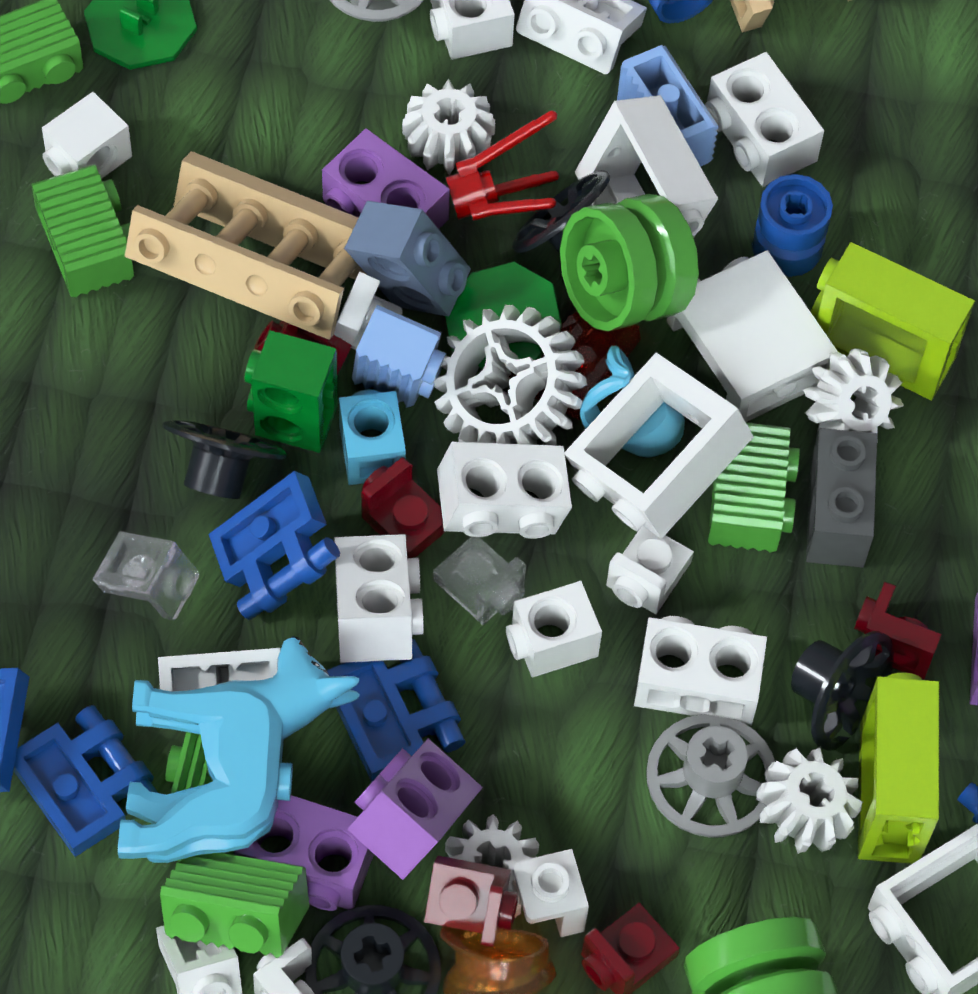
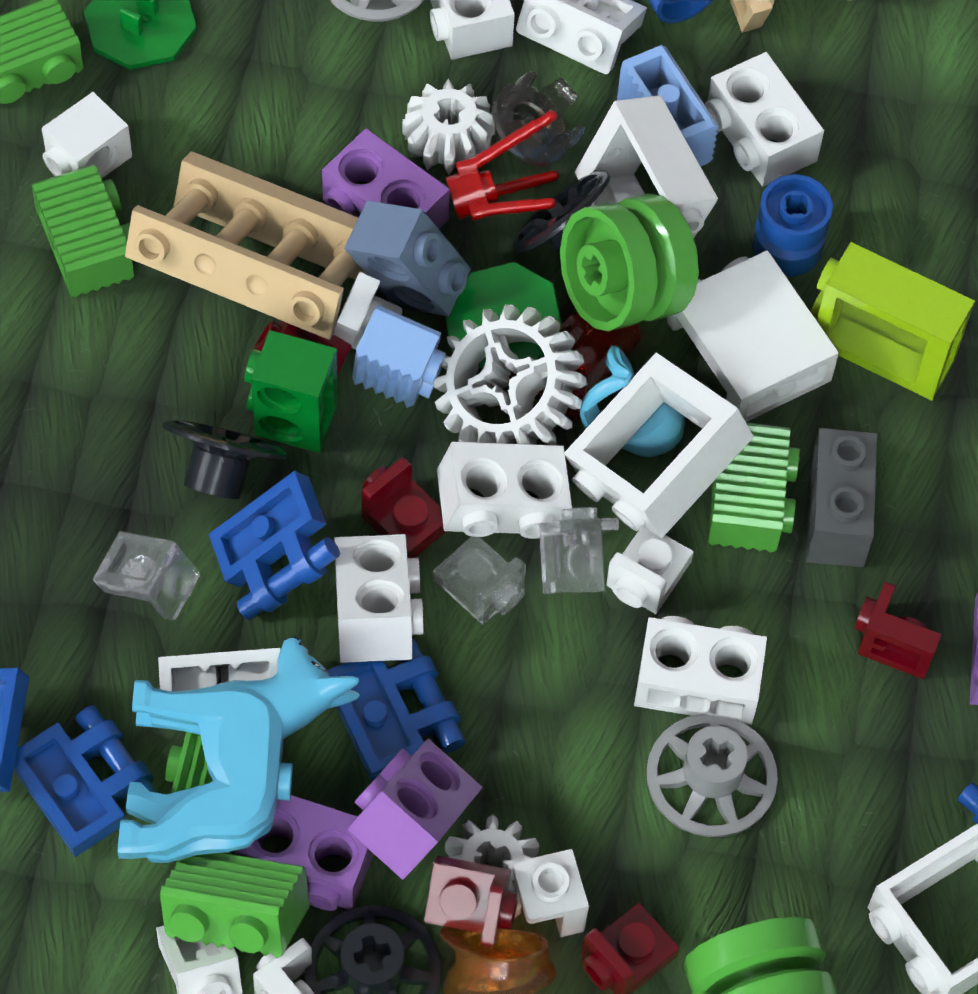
medium azure brick [339,390,406,485] -> none
white brick [506,581,602,677] -> none
white gear [756,747,863,854] -> none
black wheel [791,631,894,751] -> none
white gear [803,348,904,433] -> none
lime window [858,673,939,864] -> none
none -> clear smoke piece [492,71,585,167]
none -> clear bracket [539,507,619,594]

